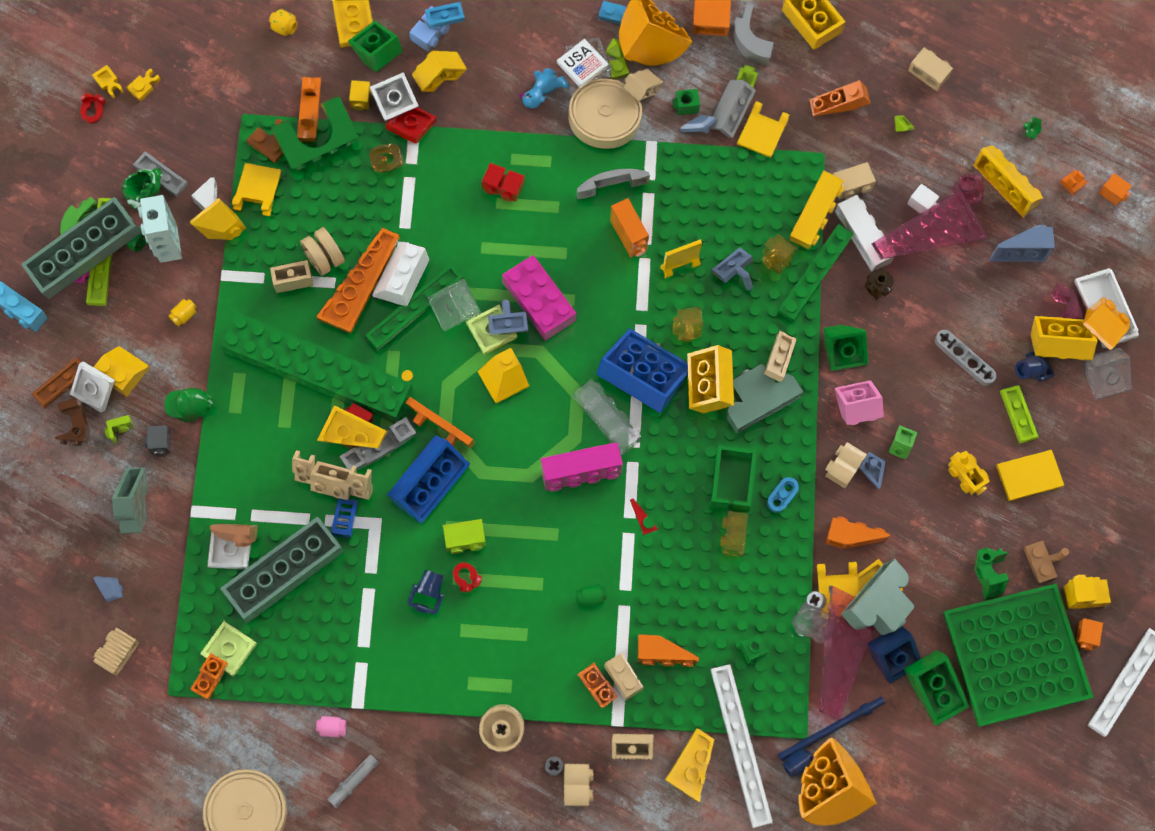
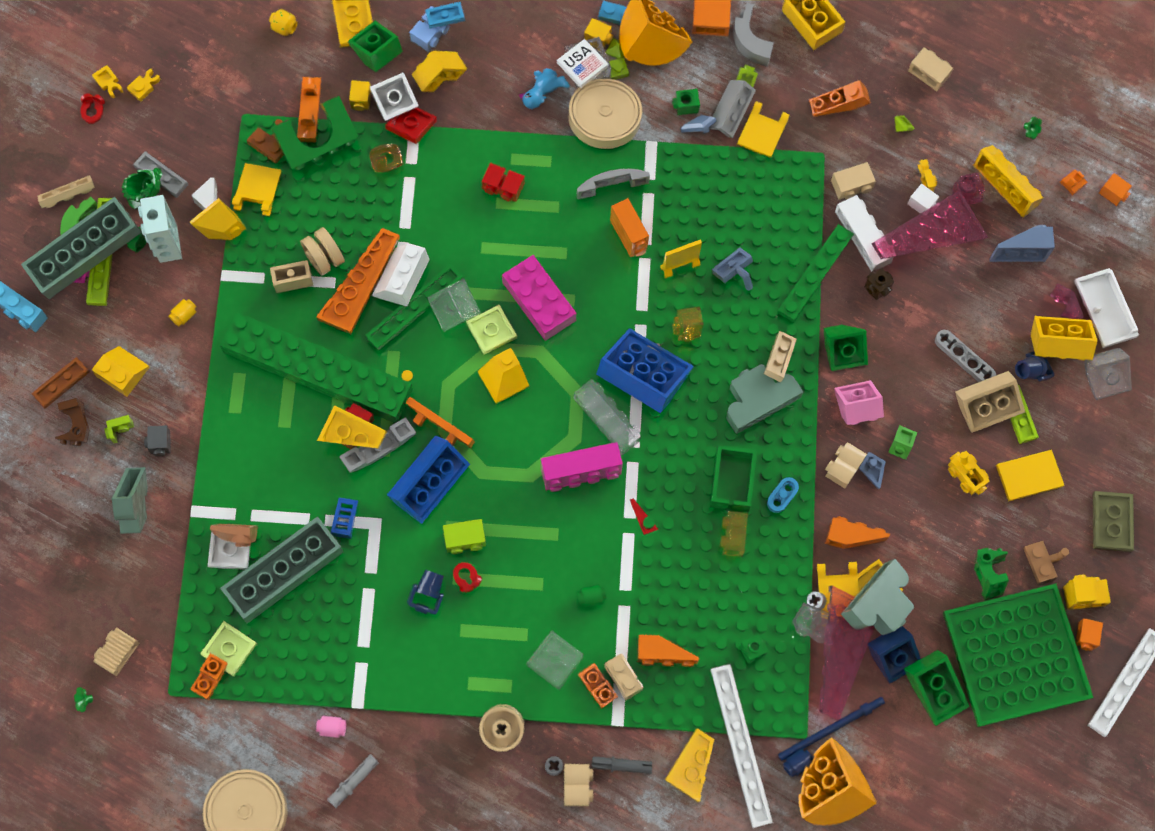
white tile [70,361,115,413] -> none
sand blue piece [94,576,123,603] -> none
green hair [164,388,214,423] -> none
tan bracket [292,450,373,500] -> none
sand blue plate [488,299,528,336] -> none
tan brick [612,734,653,760] -> none
tan brick [624,69,663,101] -> none
yellow brick [687,345,734,413] -> none
clear yellow brick [762,234,796,275] -> none
yellow brick [789,171,845,249] -> none
light orange slope [1083,296,1130,351] -> none
none -> tan plate [38,175,95,208]
none -> green plant [74,687,93,712]
none -> clear brick [527,630,584,690]
none -> yellow brick [584,18,613,50]
none -> dark grey axle [591,756,652,774]
none -> yellow plate [918,159,937,192]
none -> tan slope [955,371,1025,433]
none -> olive tile [1093,491,1134,552]

